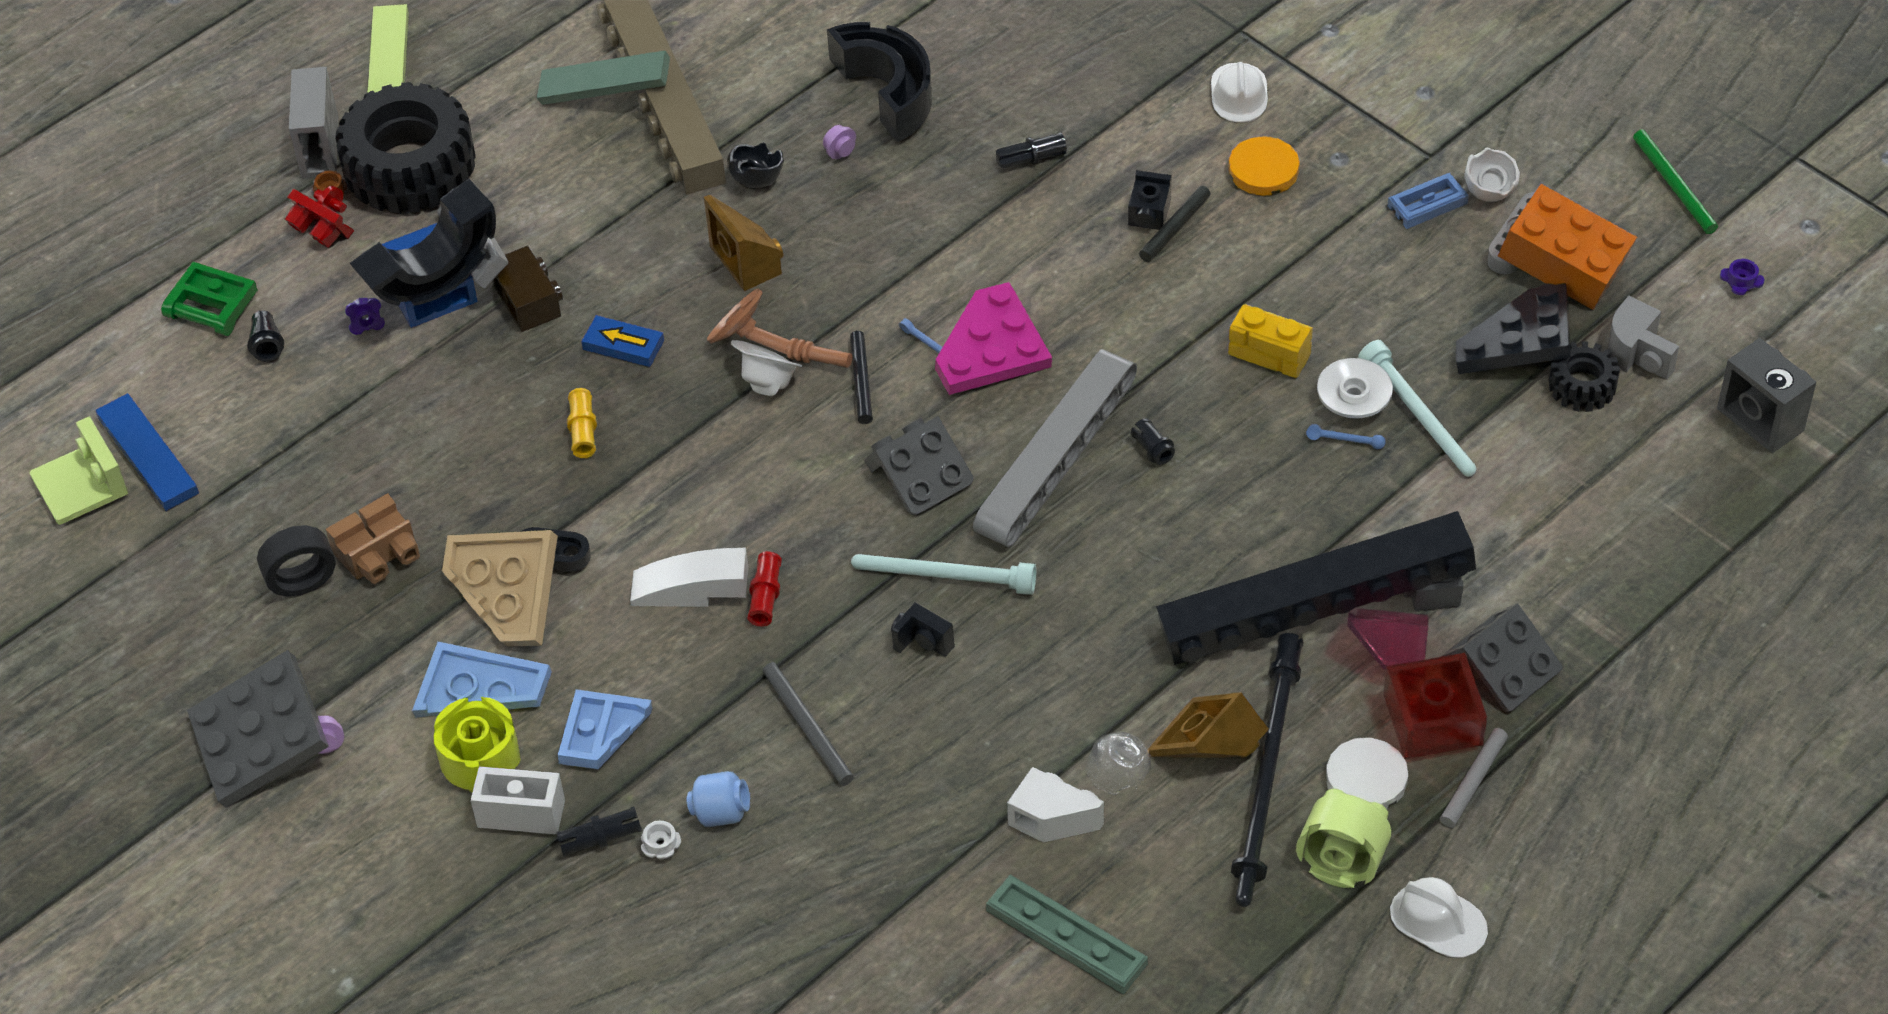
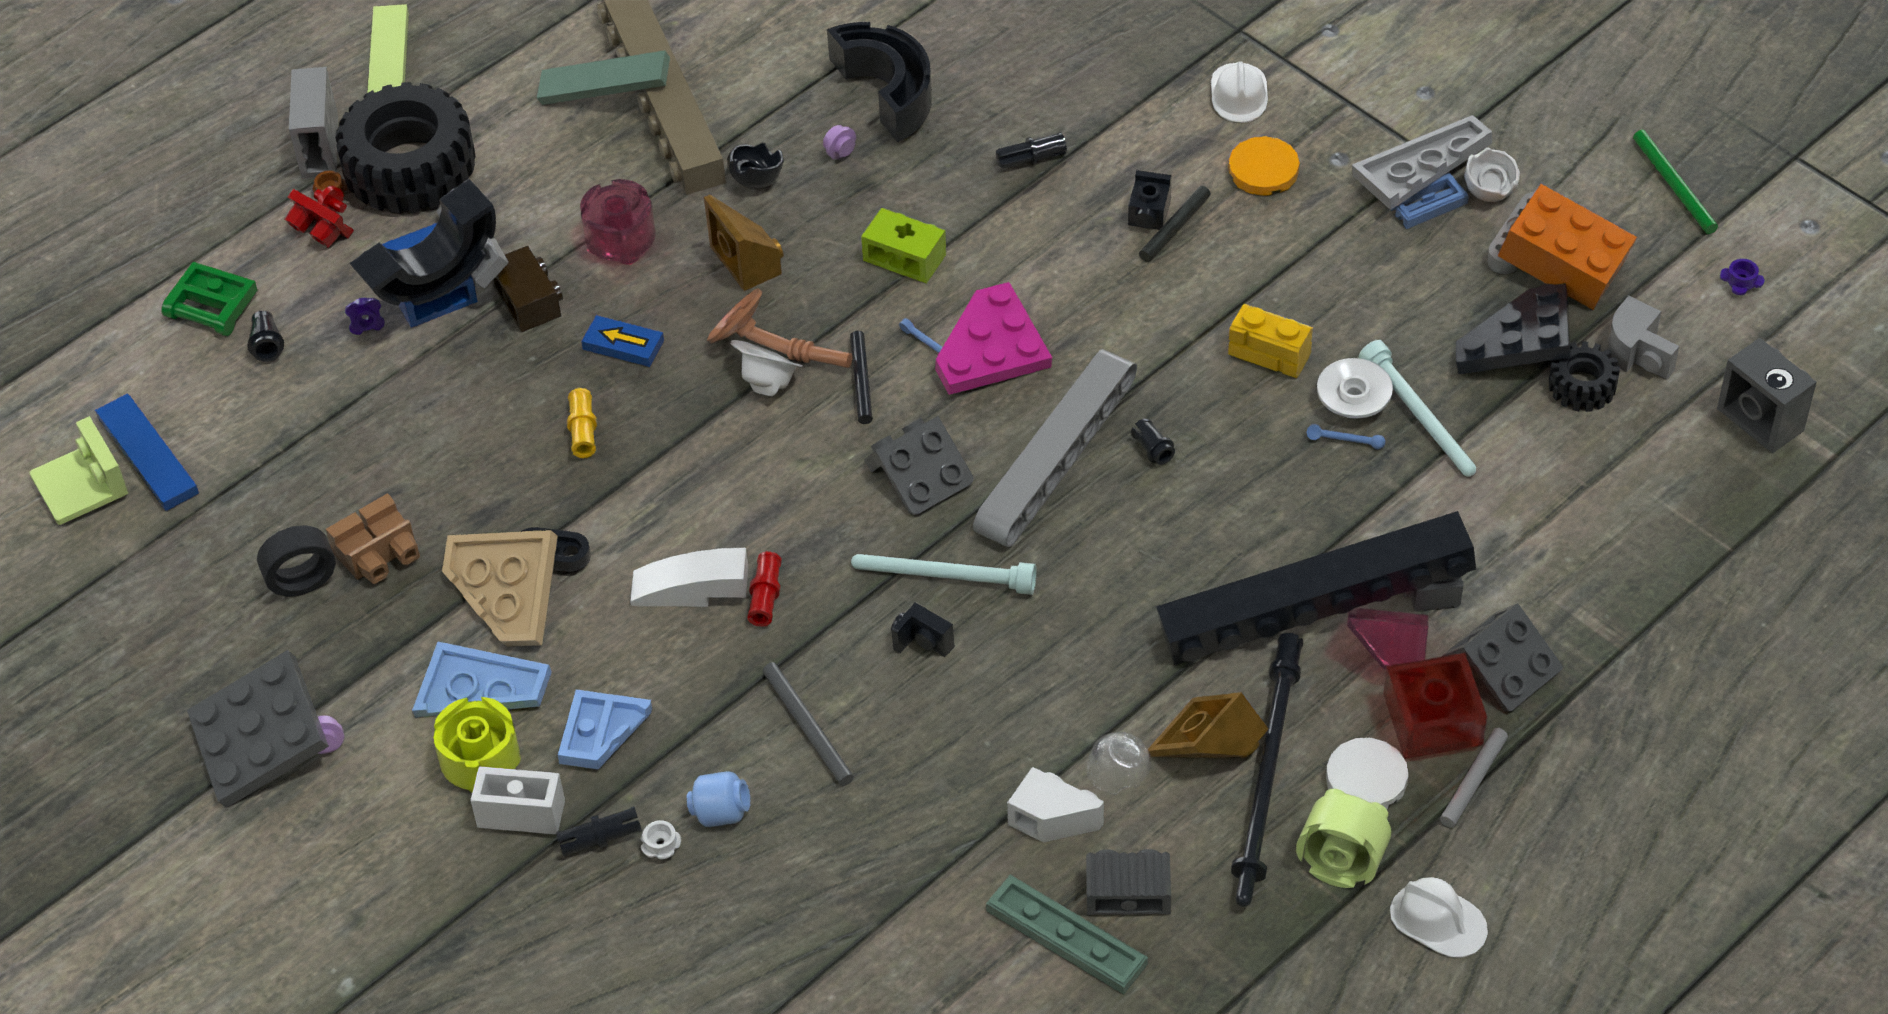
none -> clear pink brick [580,179,656,265]
none -> lime brick [861,208,946,284]
none -> dark grey brick [1086,849,1171,915]
none -> light grey wing [1352,115,1492,210]

